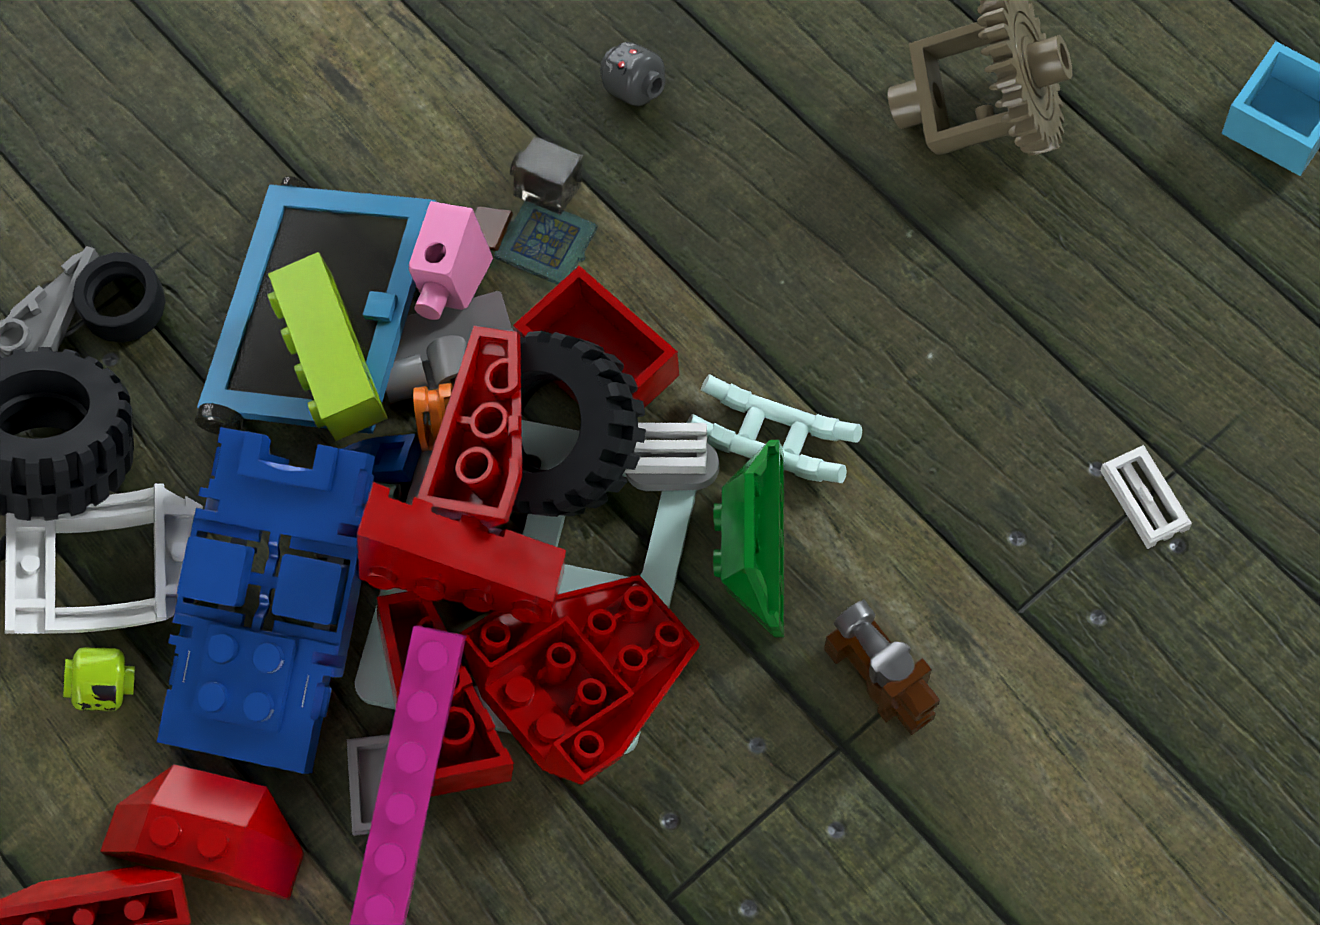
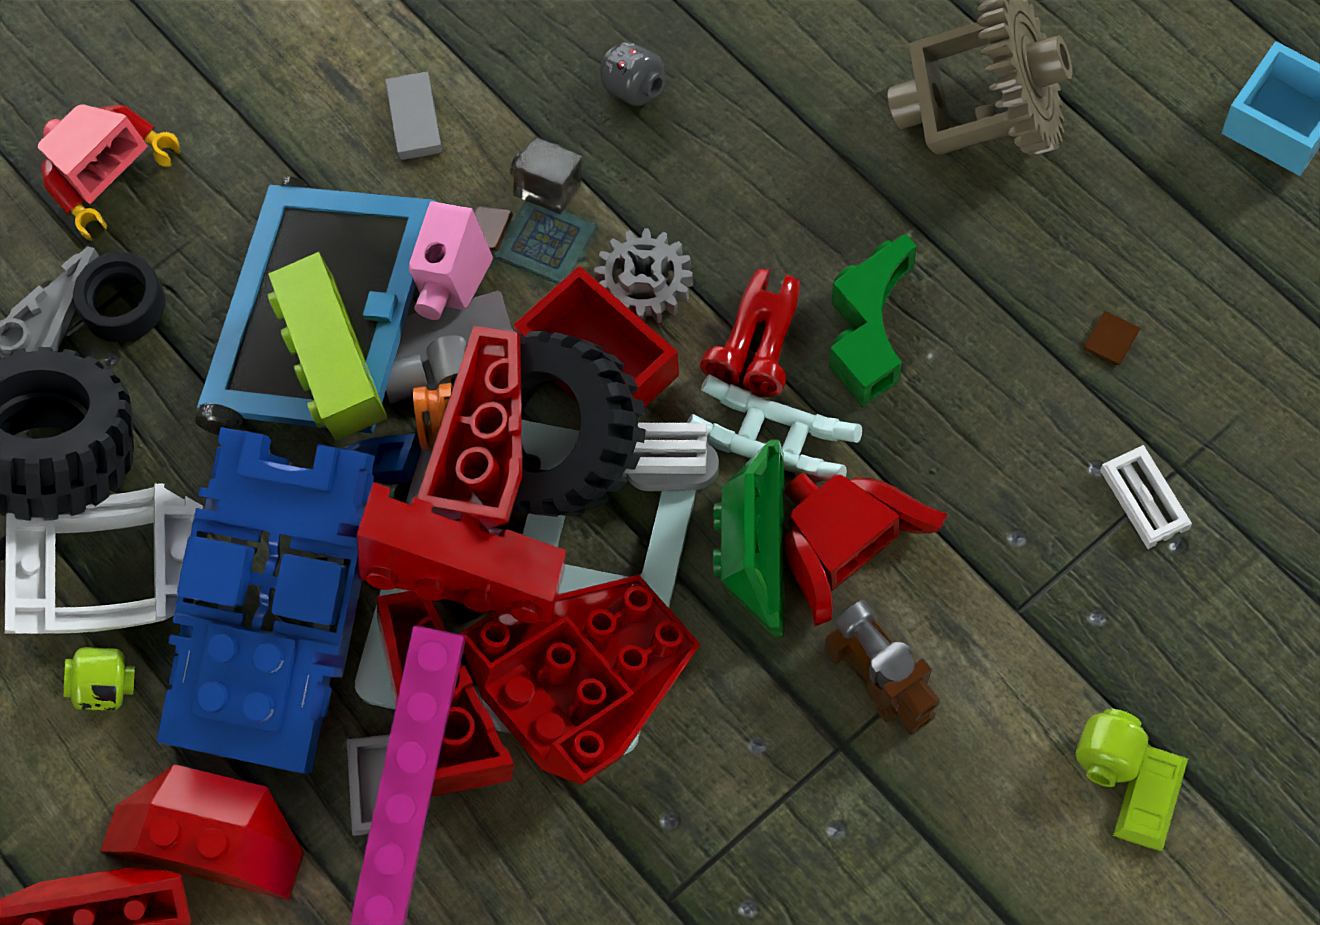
none -> coral torso [38,104,180,241]
none -> light grey tile [386,71,443,160]
none -> light grey gear [594,228,693,324]
none -> red piece [700,268,800,397]
none -> red torso [784,473,948,627]
none -> green arch [829,233,917,407]
none -> lime head [1076,709,1148,787]
none -> reddish brown piece [1083,311,1141,365]
none -> lime tile [1113,746,1188,852]

